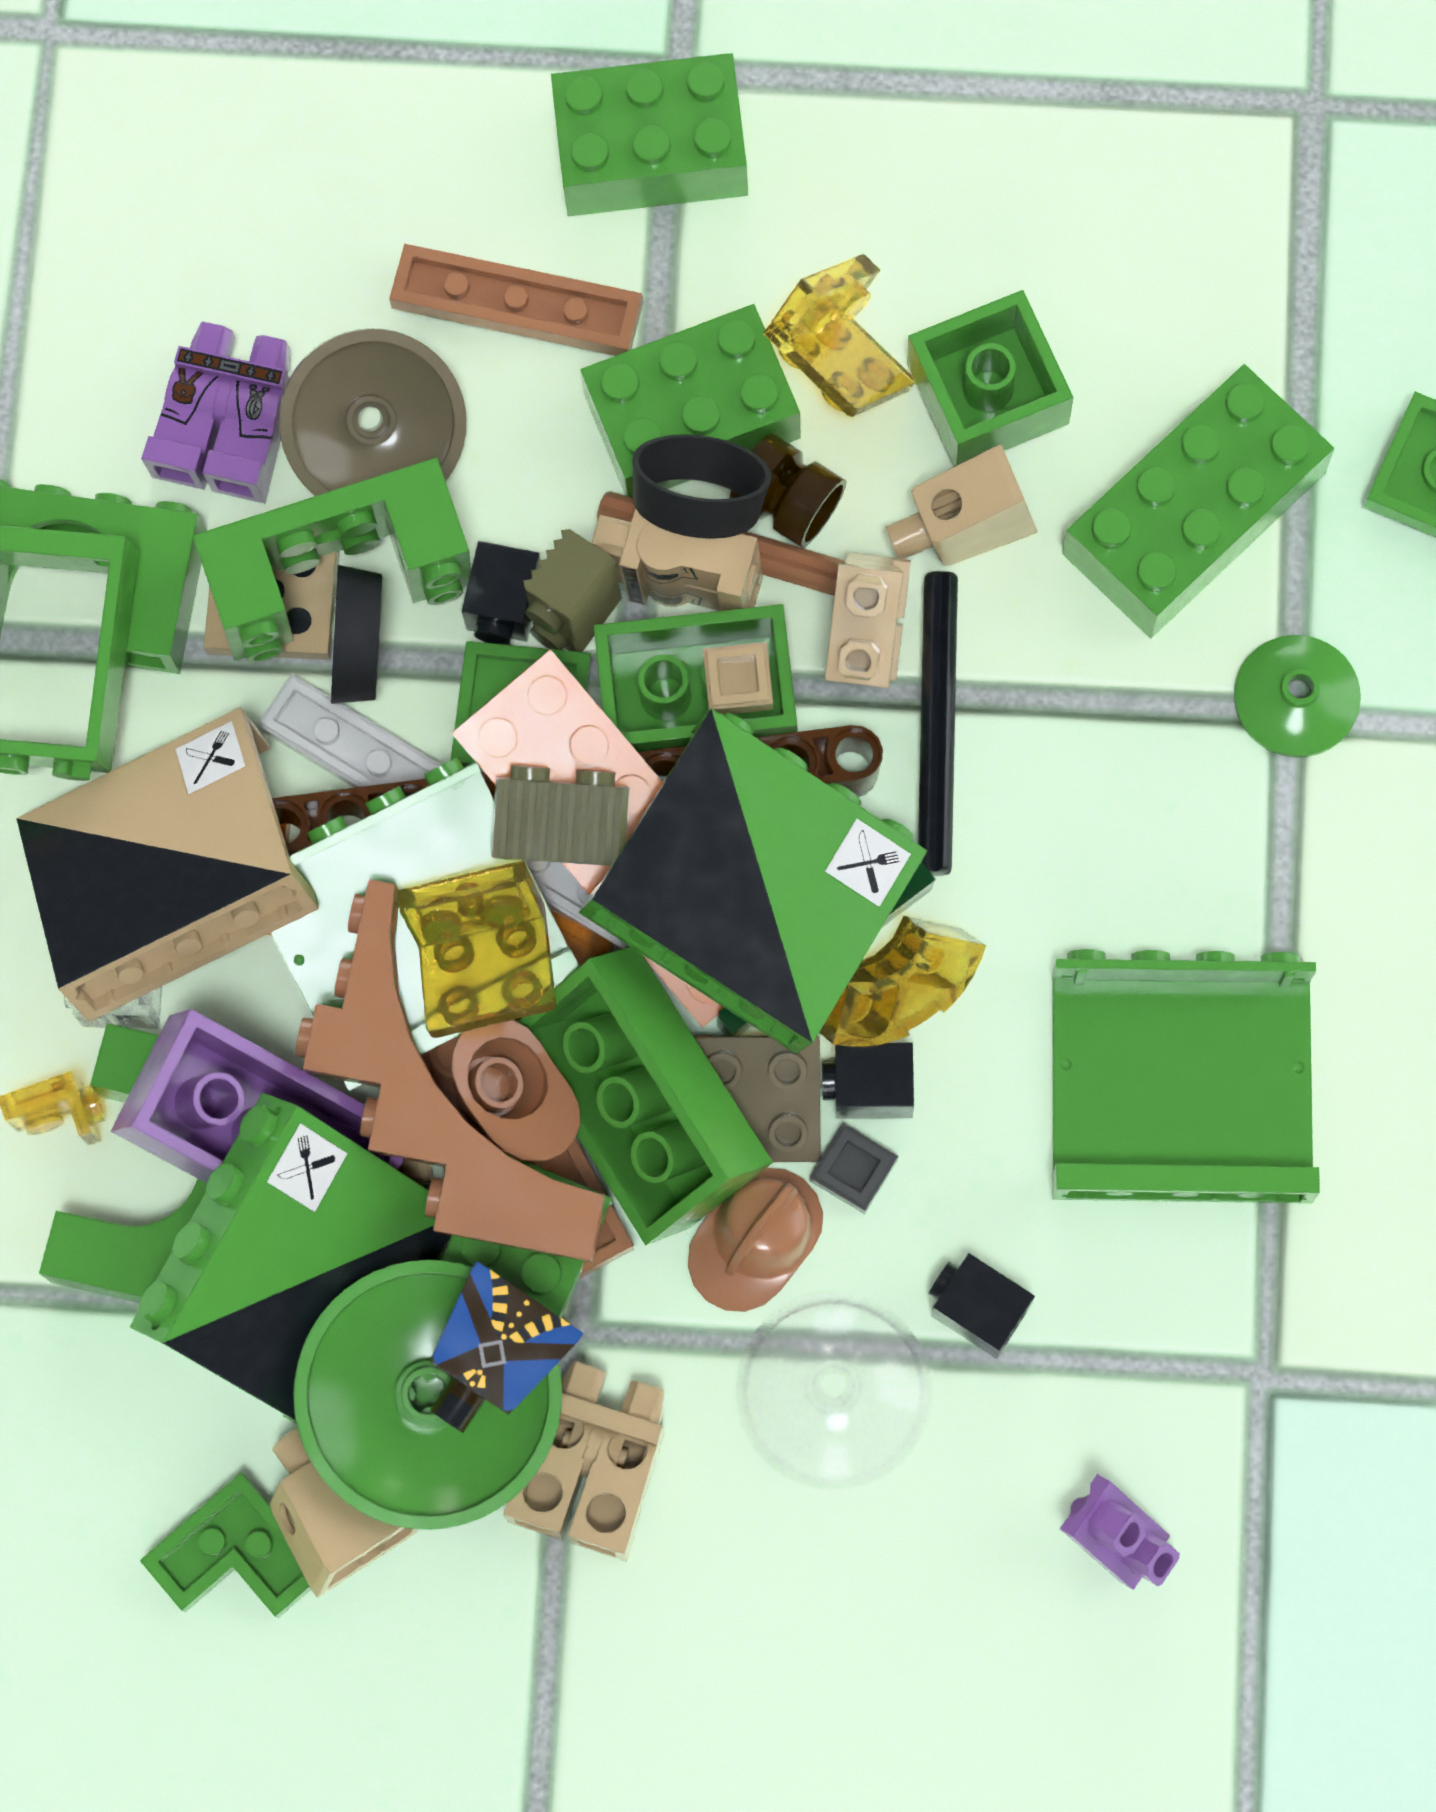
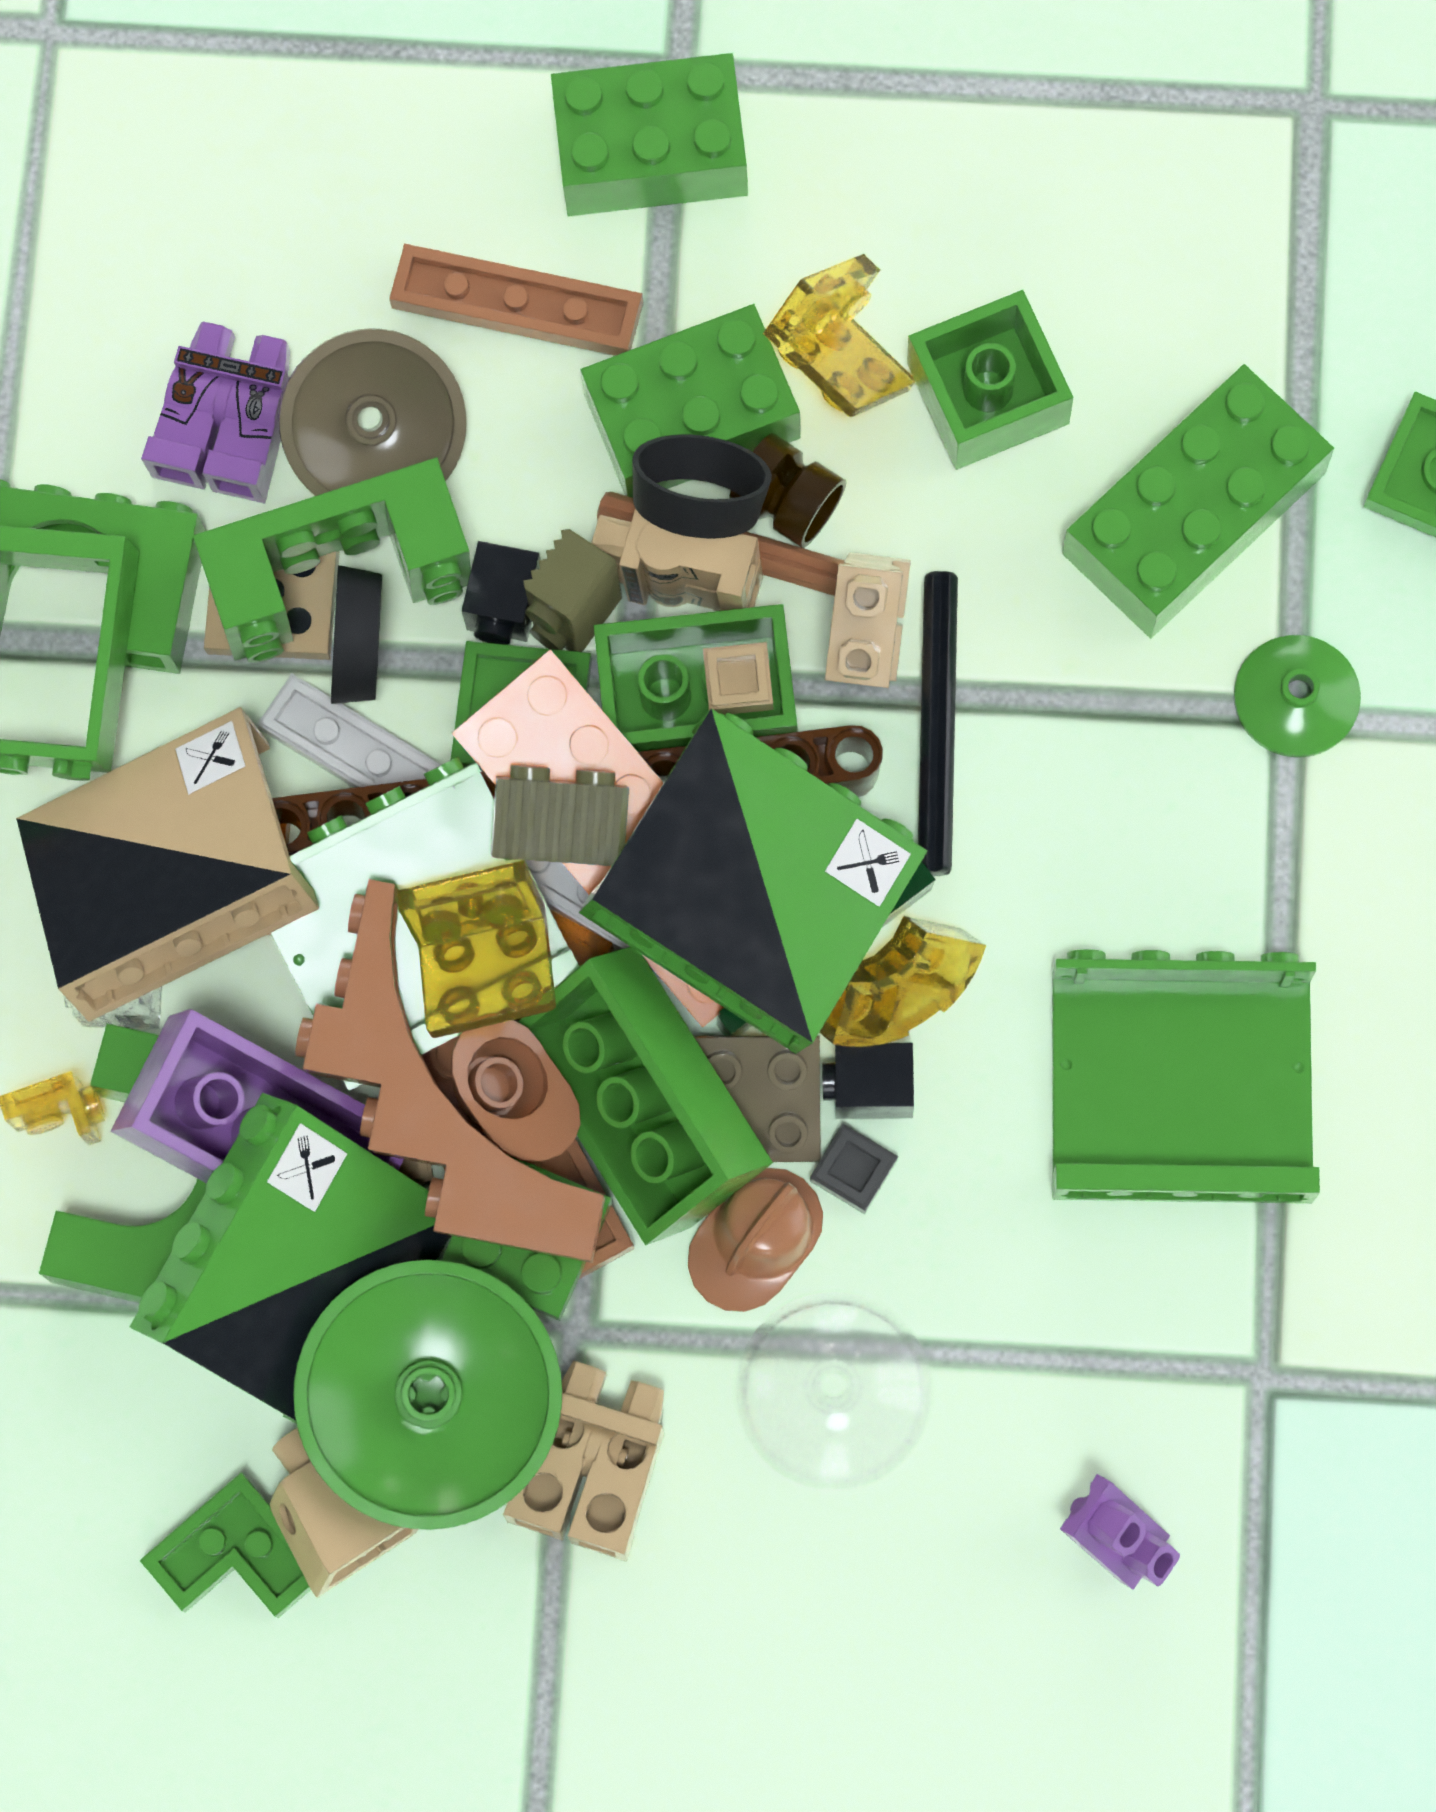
torso [430,1261,584,1433] -> none
tan torso [885,444,1038,566] -> none
black brick [928,1253,1035,1359] -> none

